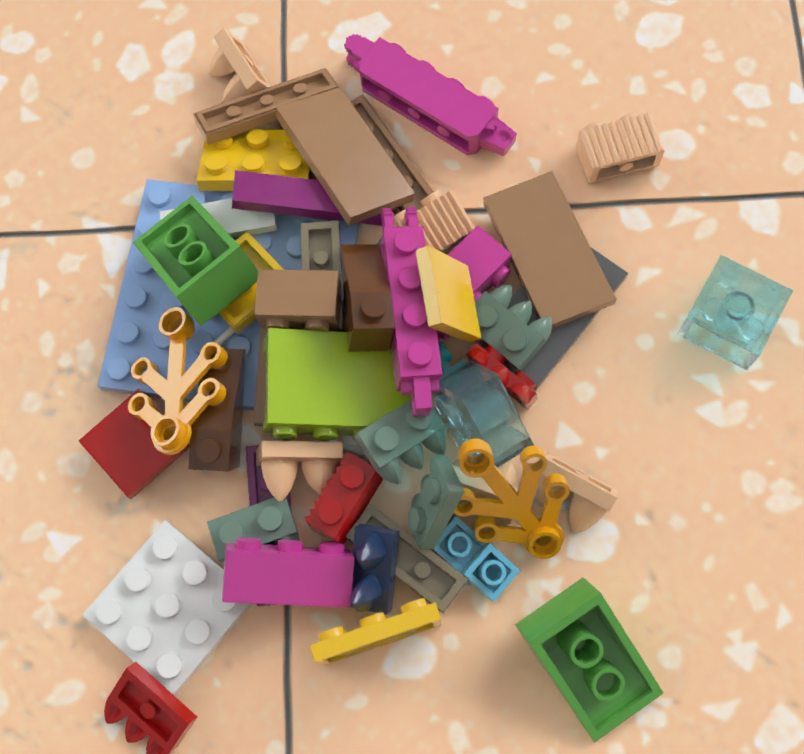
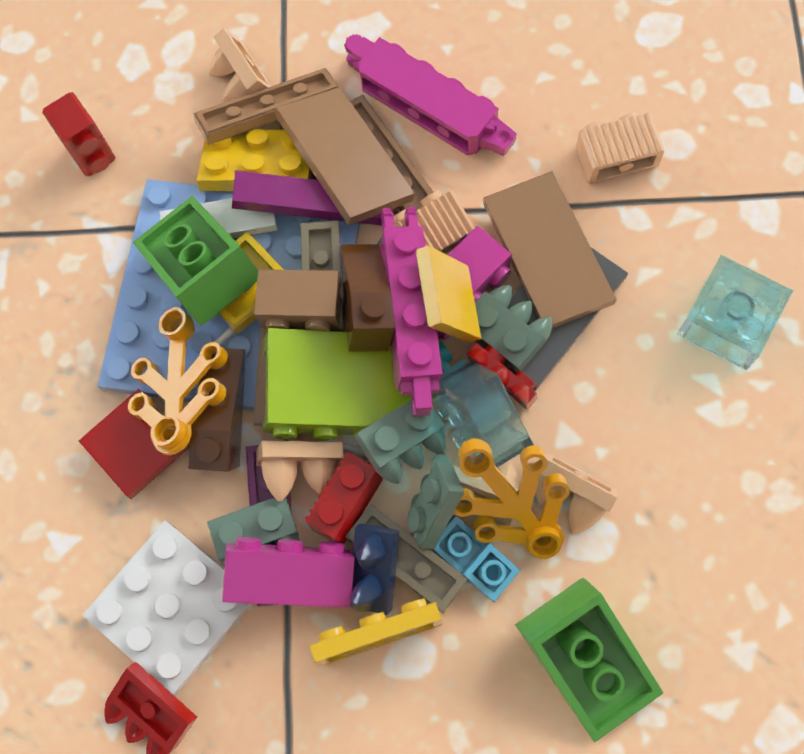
none -> red brick [42,92,116,176]

